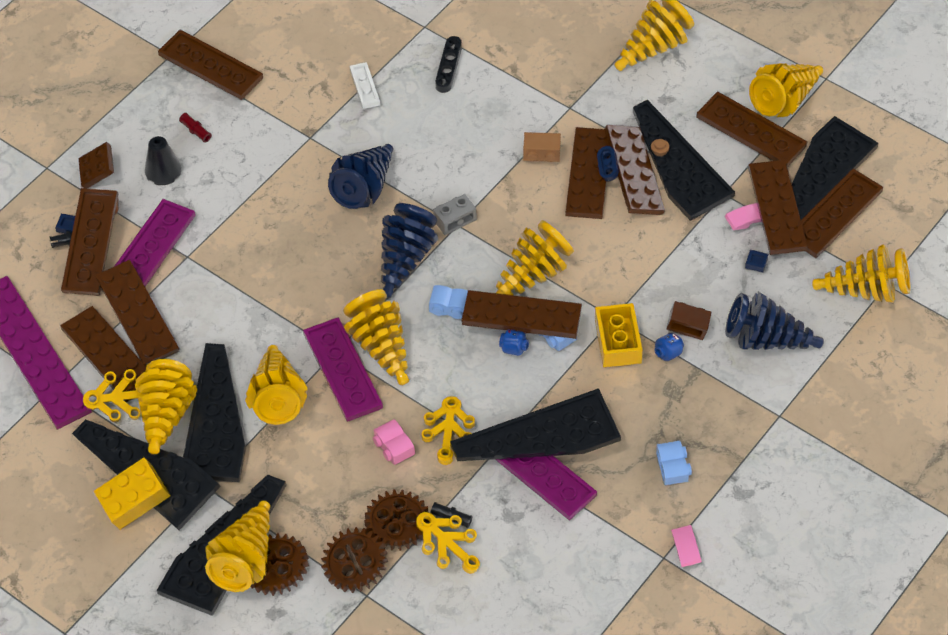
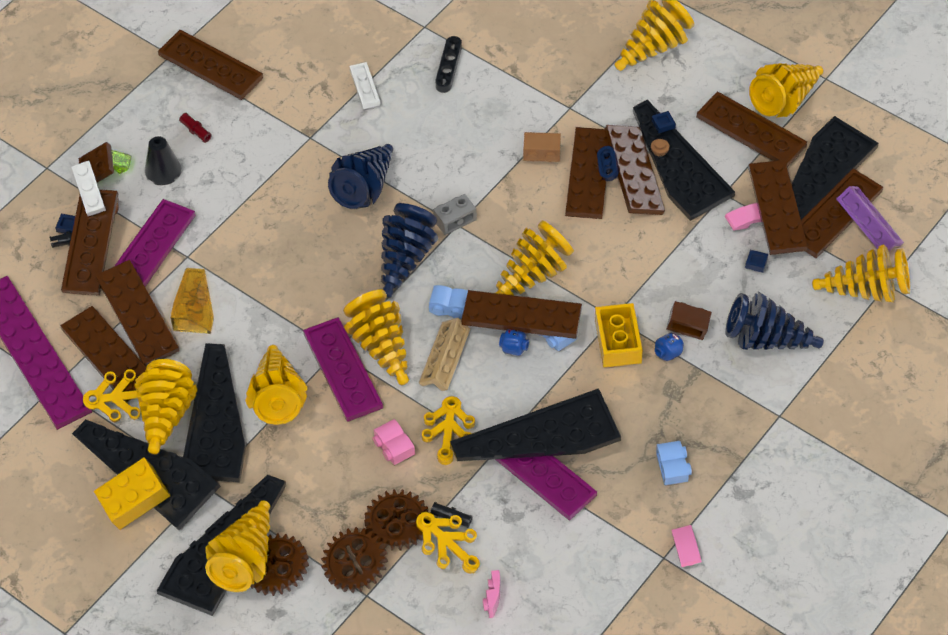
none -> white plate [72,161,106,216]
none -> clear neon green slope [112,150,132,174]
none -> clear yellow wedge [170,268,214,334]
none -> tan fence [419,318,470,391]
none -> bright pink slope [483,570,500,618]
none -> dark blue plate [652,111,676,133]
none -> medium lavender fence [837,186,904,252]

